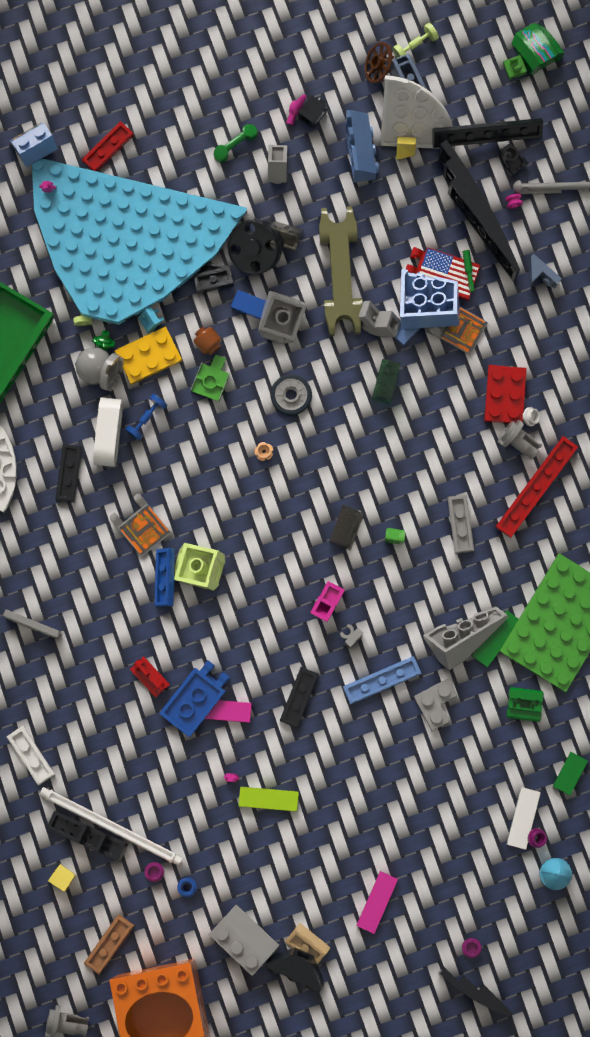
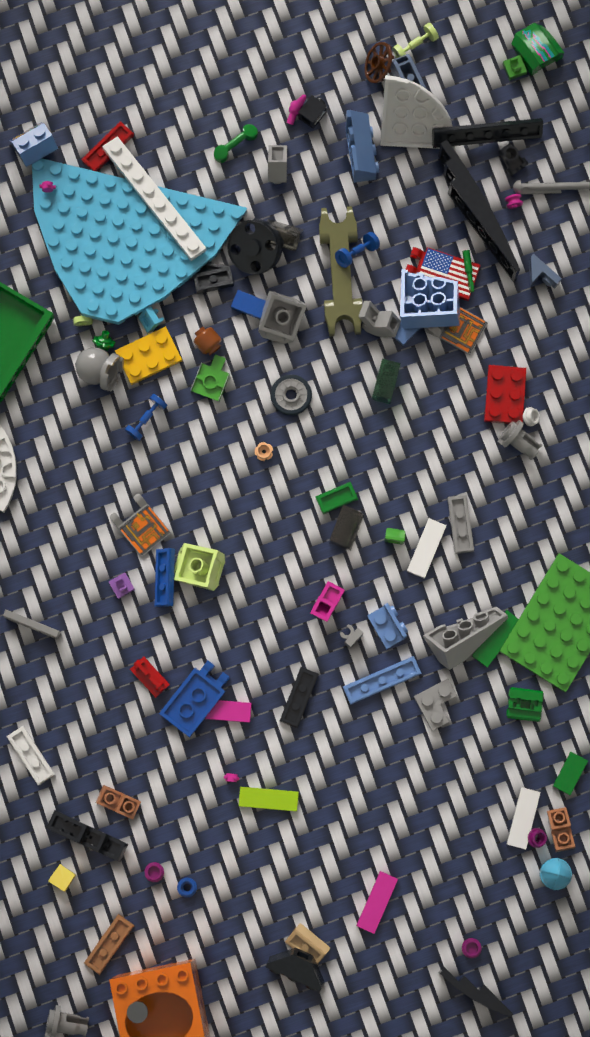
white piece [39,787,183,866] -> none
black tile [55,444,82,503] -> none
white plant [93,397,123,467] -> none
light grey slope [208,905,279,976] -> none
light yellow slope [396,137,416,159] -> none
red plate [495,436,578,539] -> none
none -> nougat slope [95,785,141,819]
none -> white plate [102,136,206,261]
none -> medium lavender tile [109,573,135,599]
none -> dark grey tile [127,1001,148,1023]
none -> green tile [315,482,358,515]
none -> blue wheel [335,232,380,268]
none -> medium blue bracket [367,603,408,650]
none -> white tile [407,518,446,579]
none -> nougat slope [547,807,575,852]

